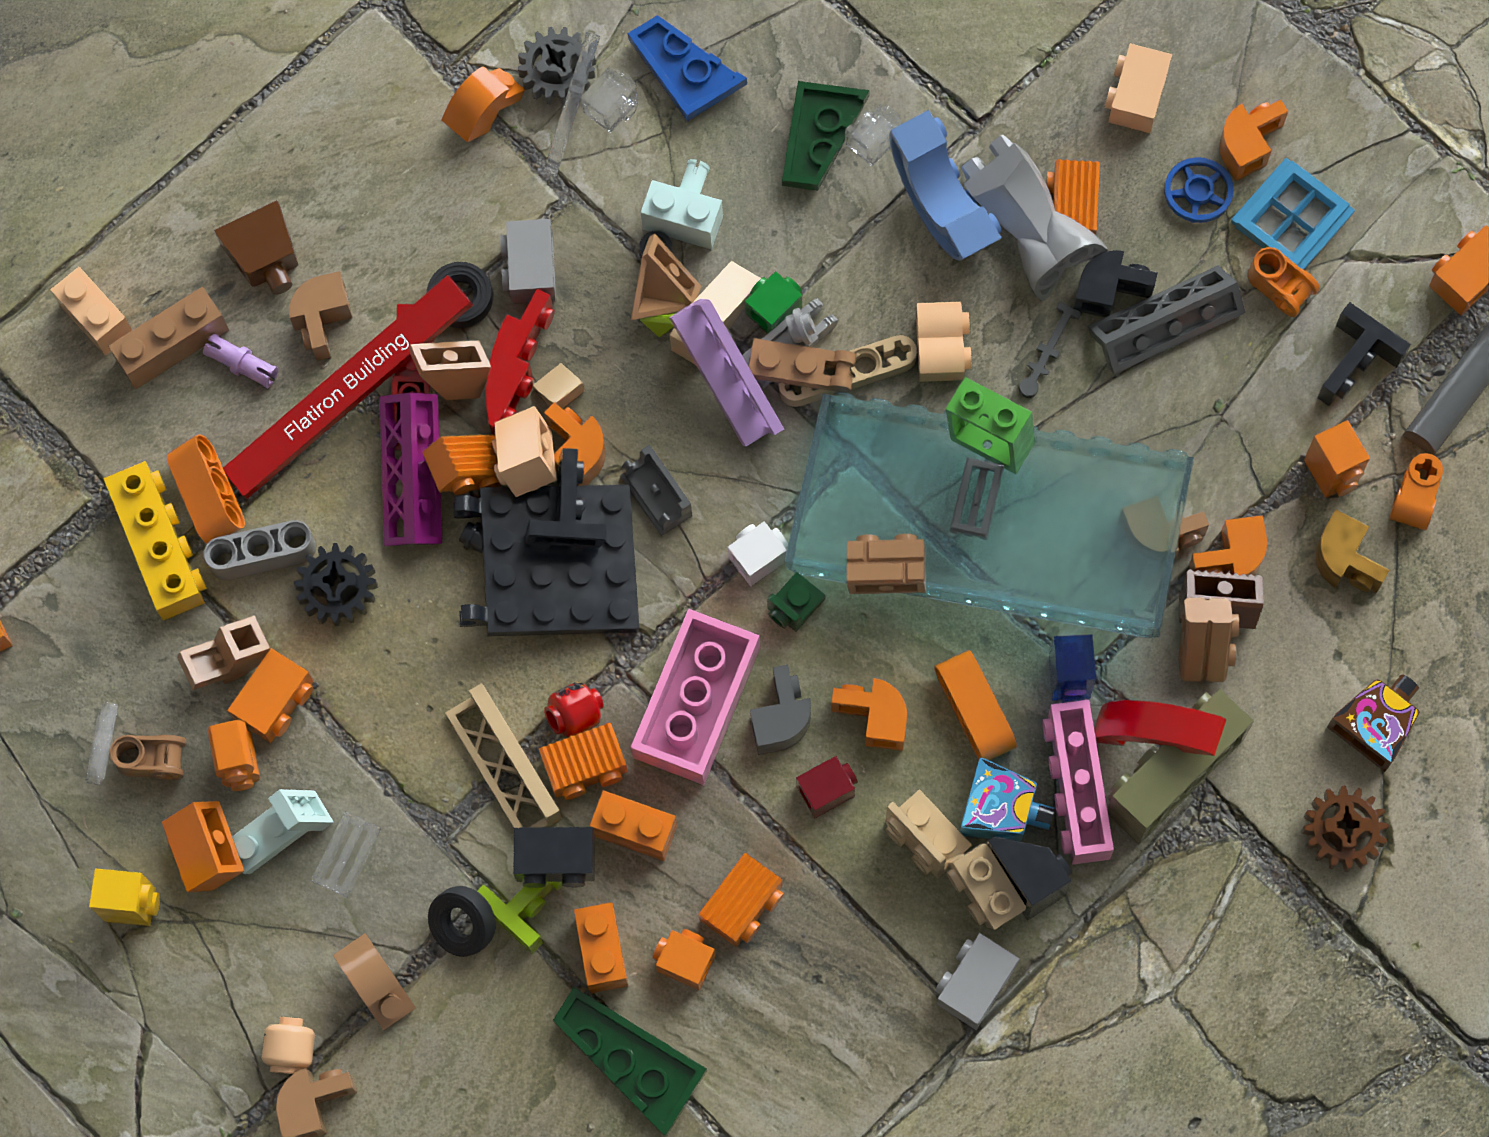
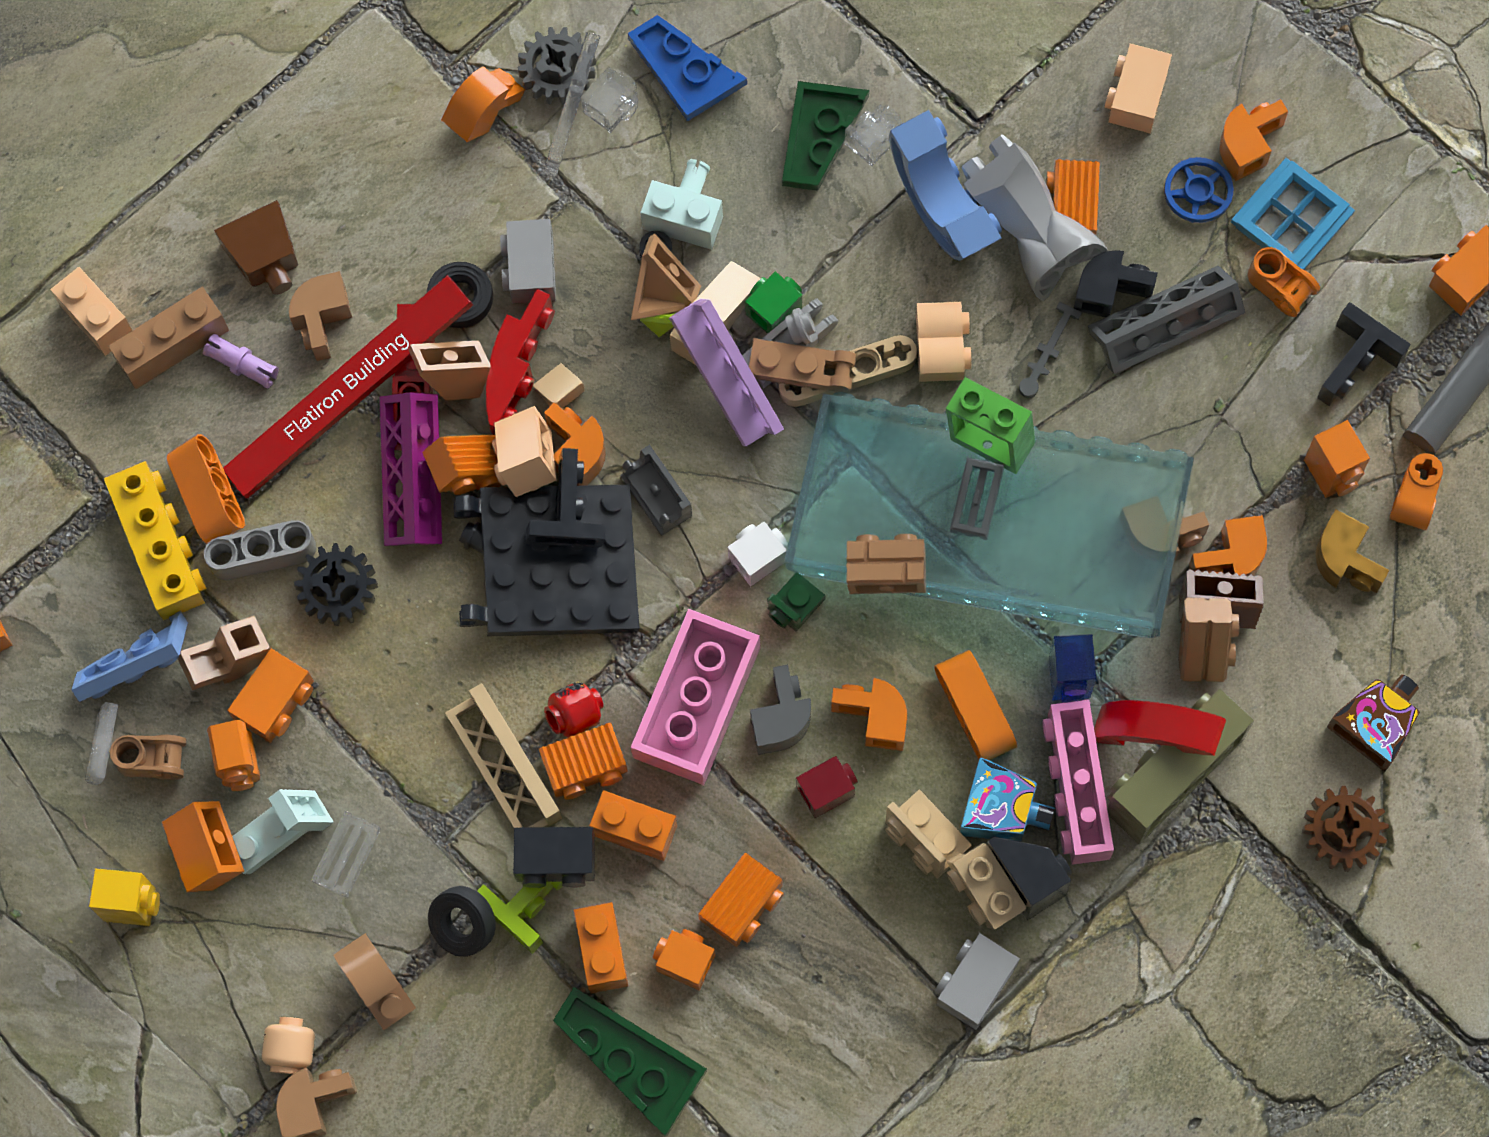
none -> medium blue wing [71,610,188,702]

